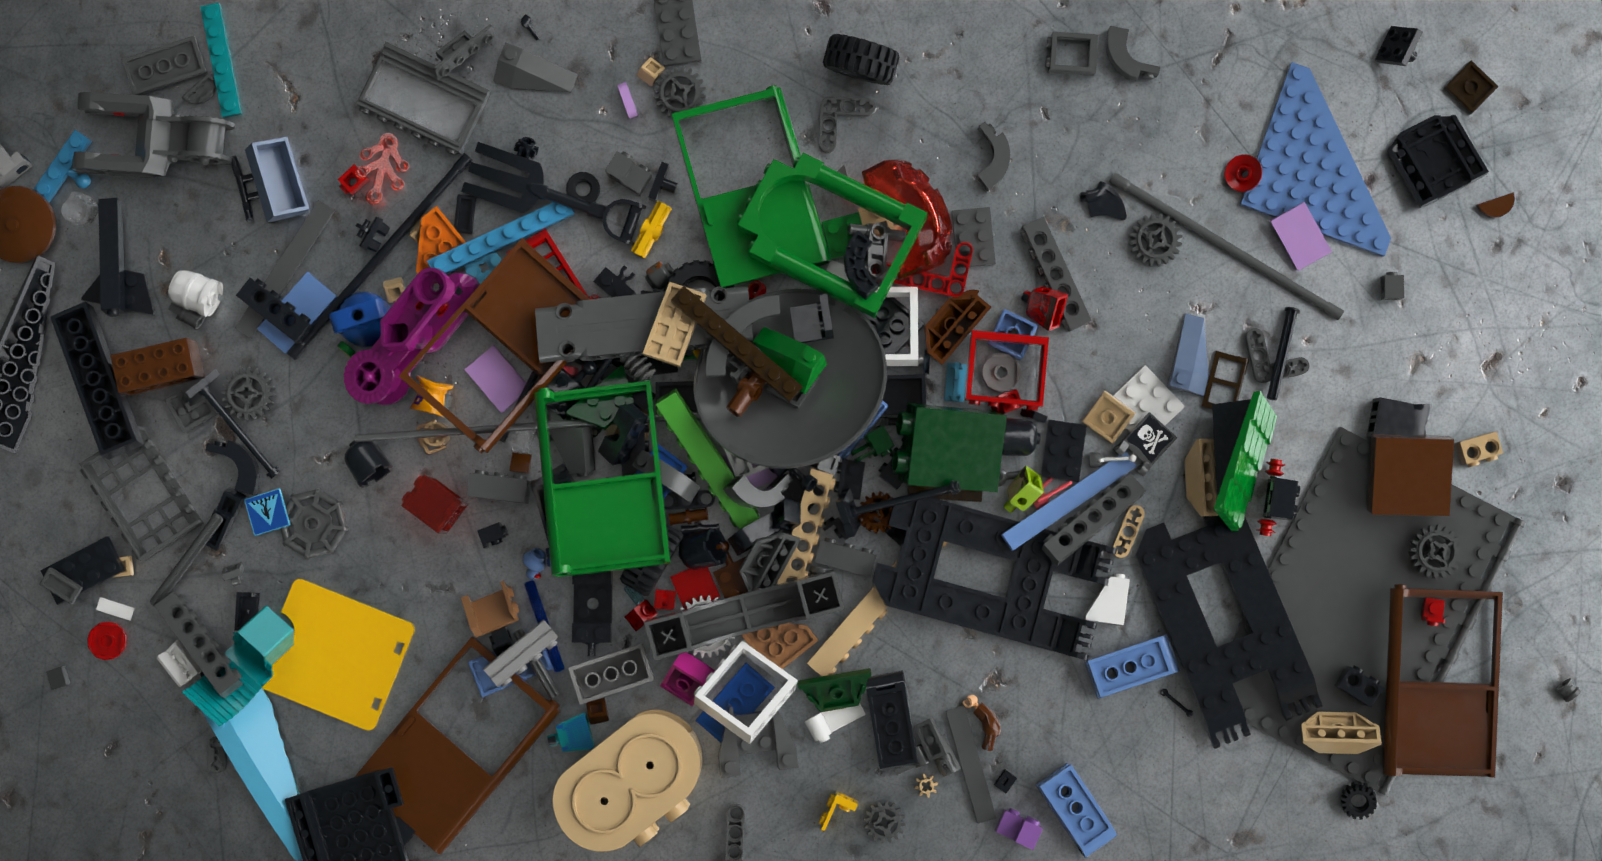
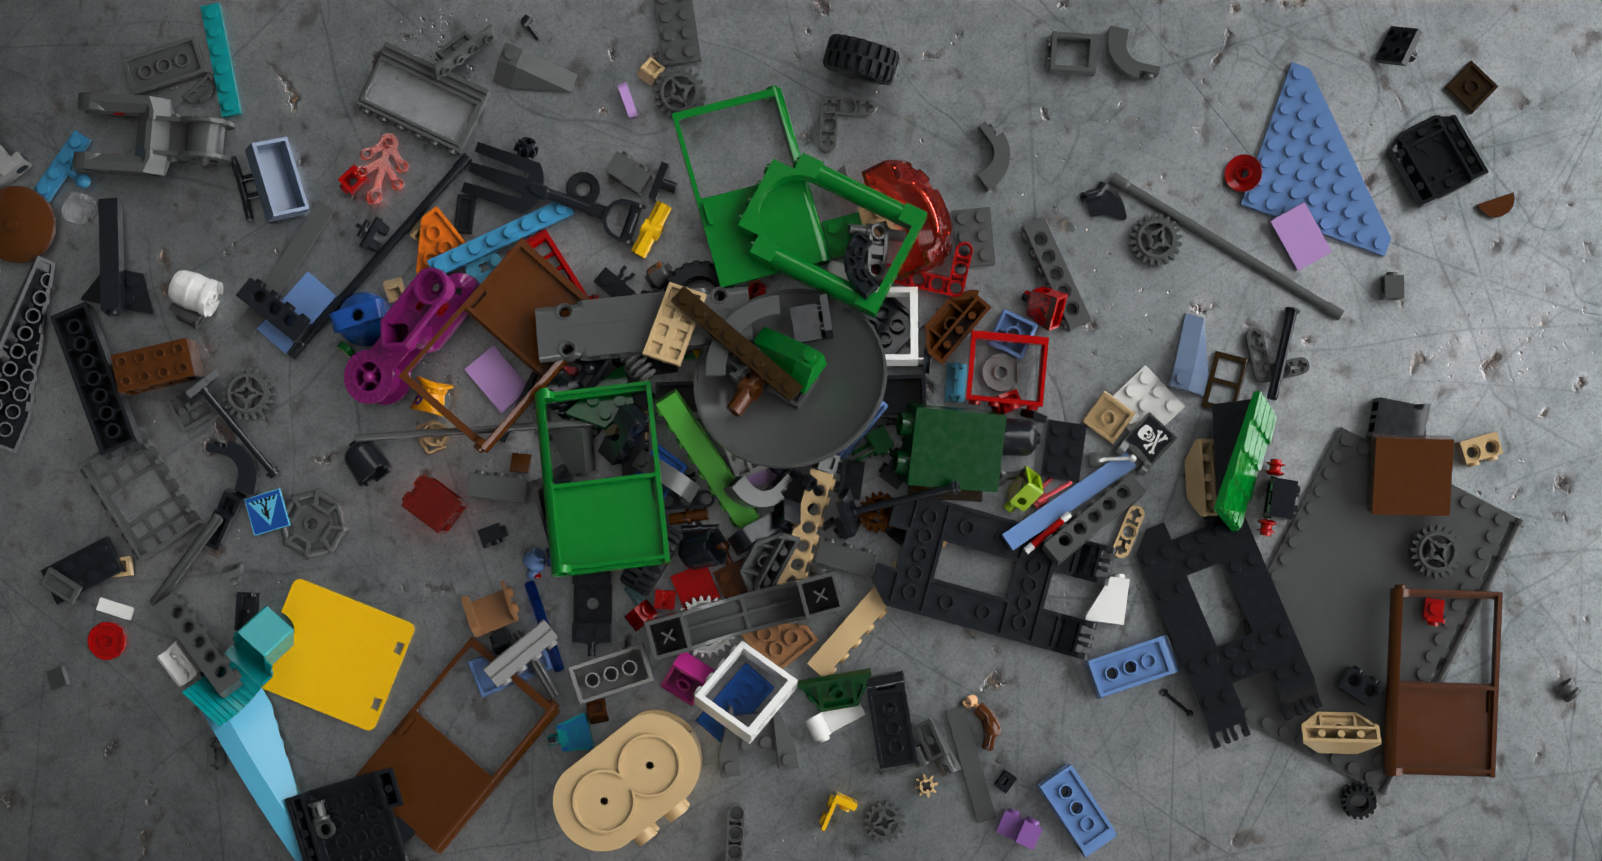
none -> dark grey connector [307,799,336,839]
none -> red bar [1023,511,1072,554]

